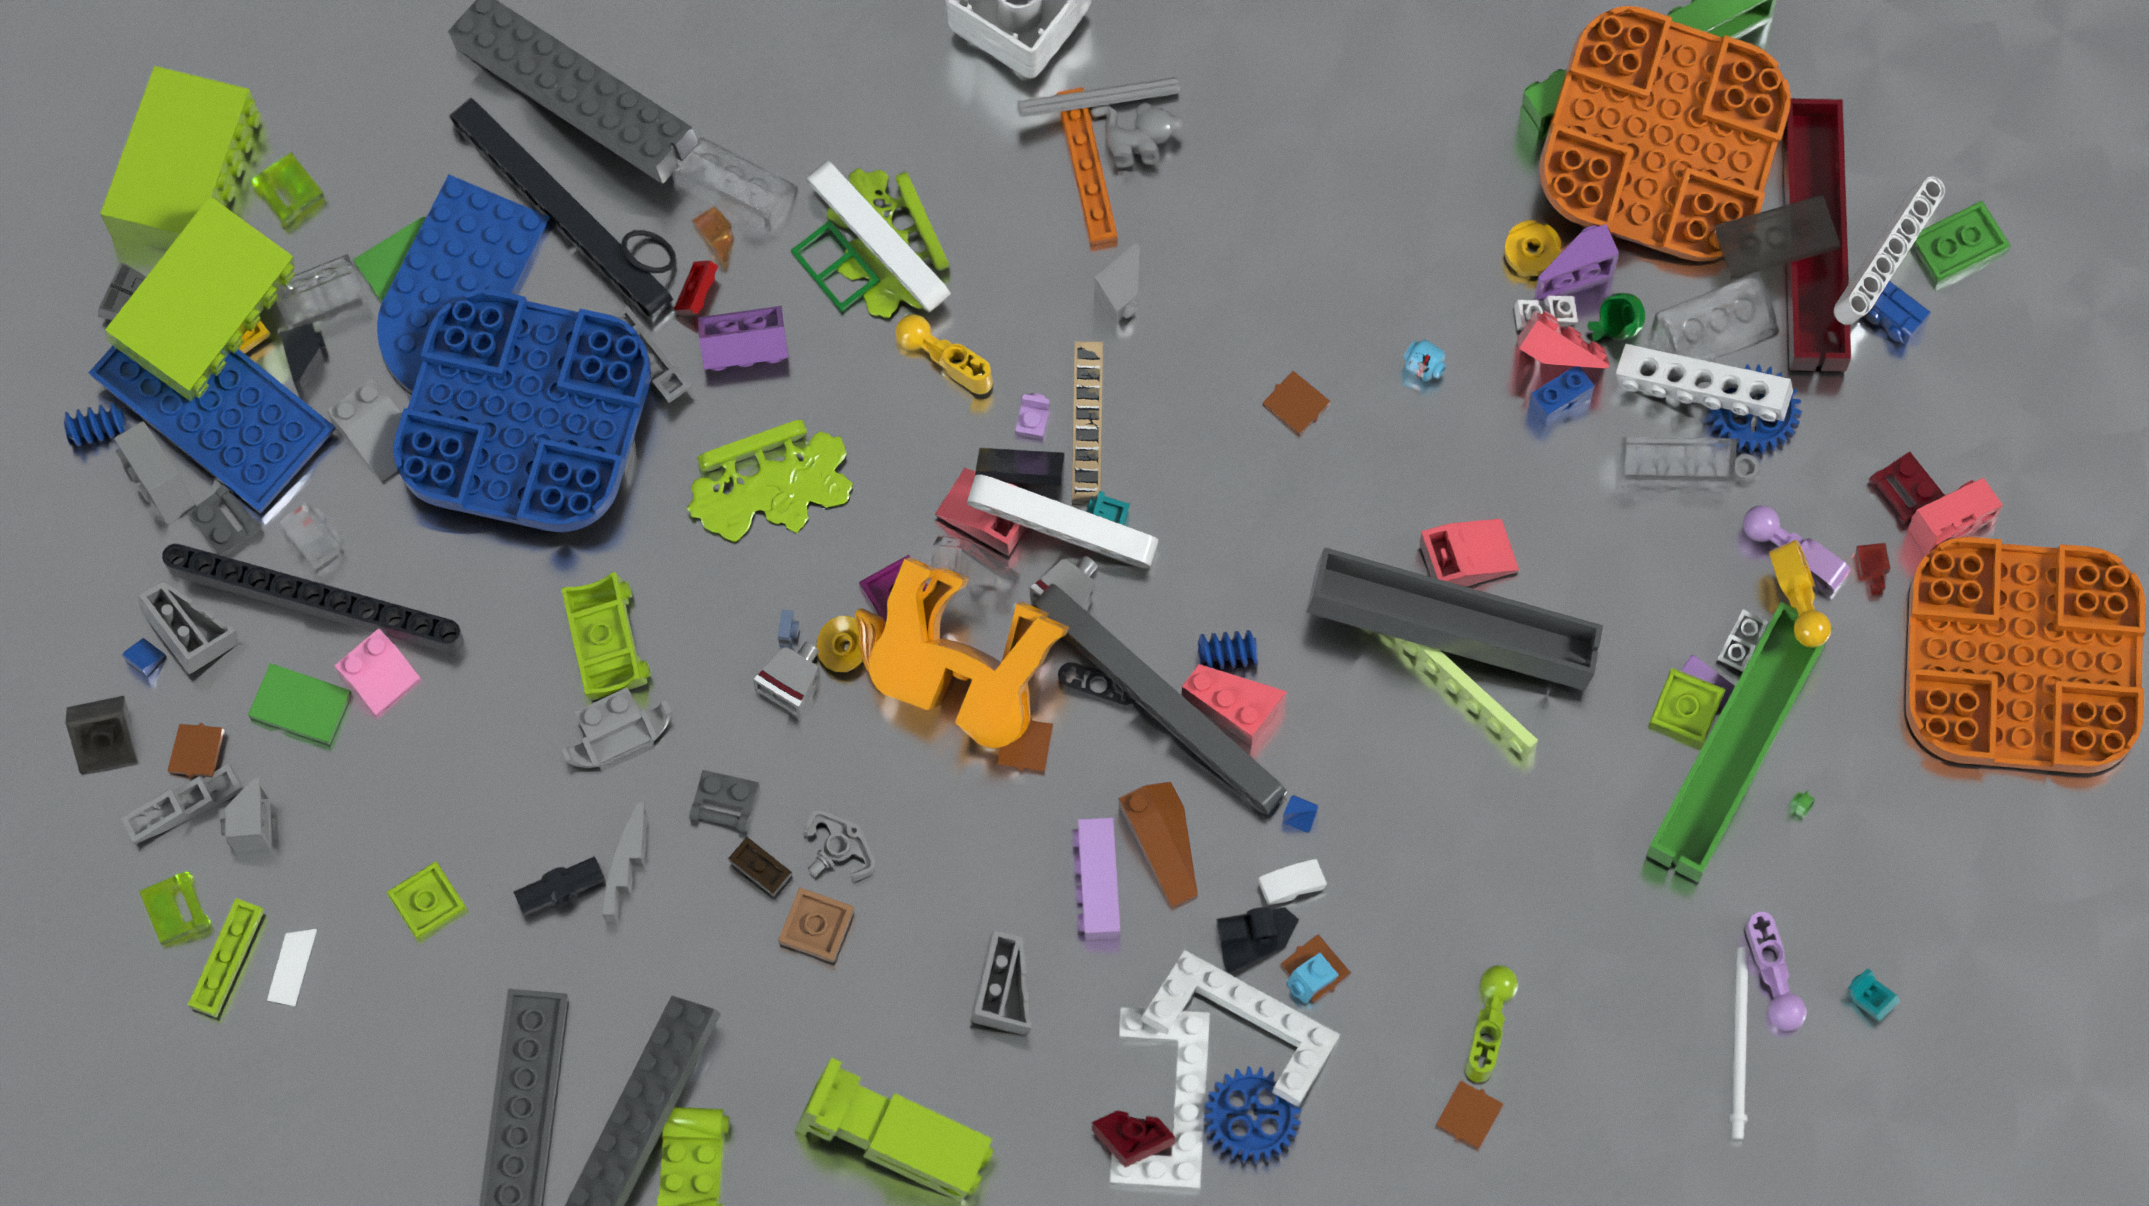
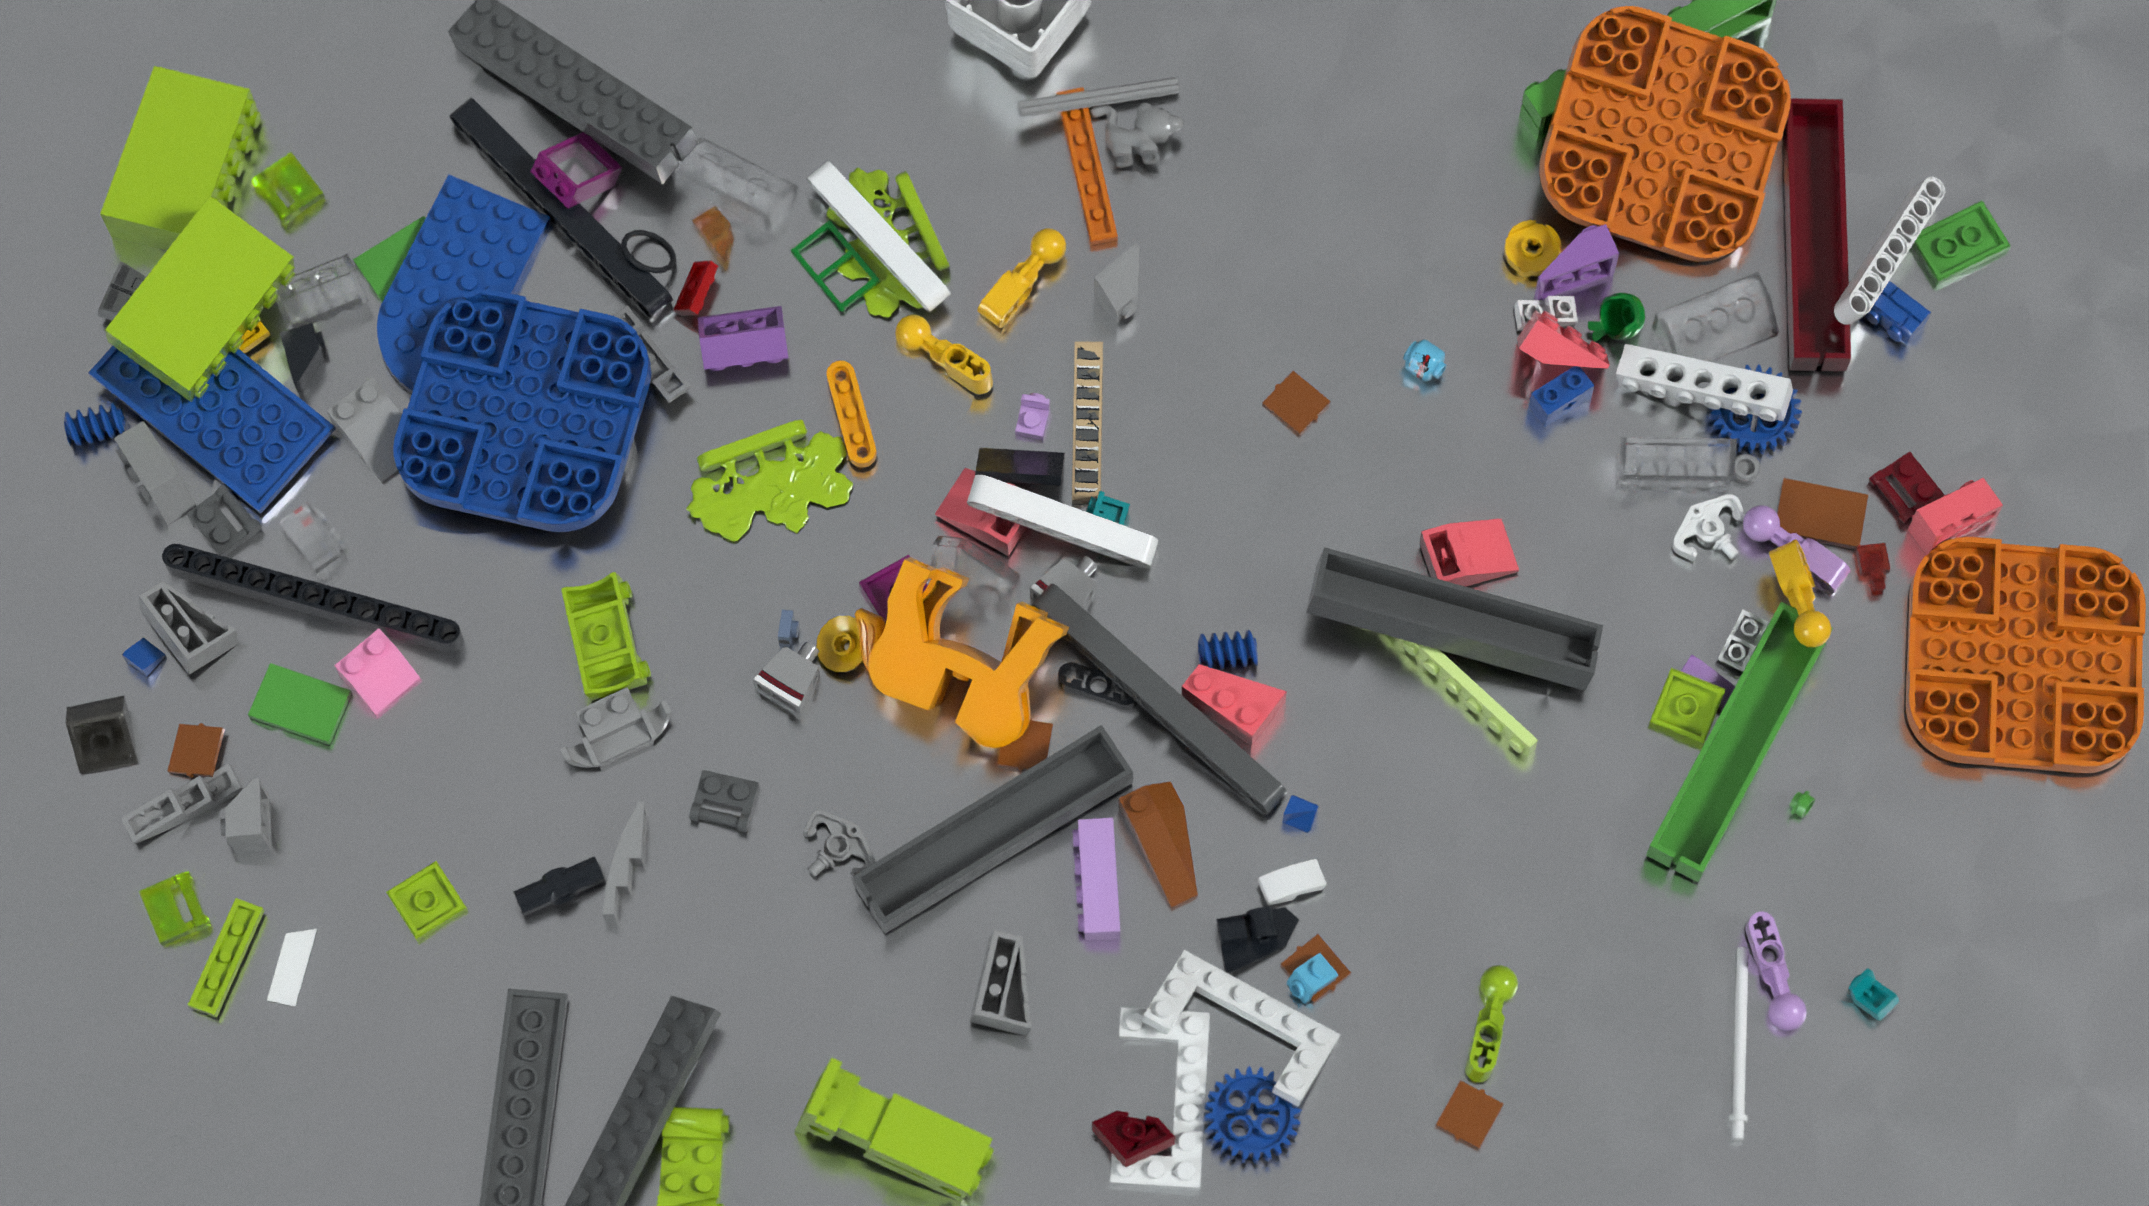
dark brown plate [728,837,792,897] -> none
medium nougat plate [778,887,855,963] -> none
clear smoke plate [1714,195,1840,279] -> none
none -> magenta window [531,132,622,208]
none -> light orange plate [826,361,877,468]
none -> dark grey piece [852,725,1133,934]
none -> yellow beam [977,228,1066,328]
none -> white piece [1672,494,1745,562]
none -> dark orange tile [1777,478,1868,551]

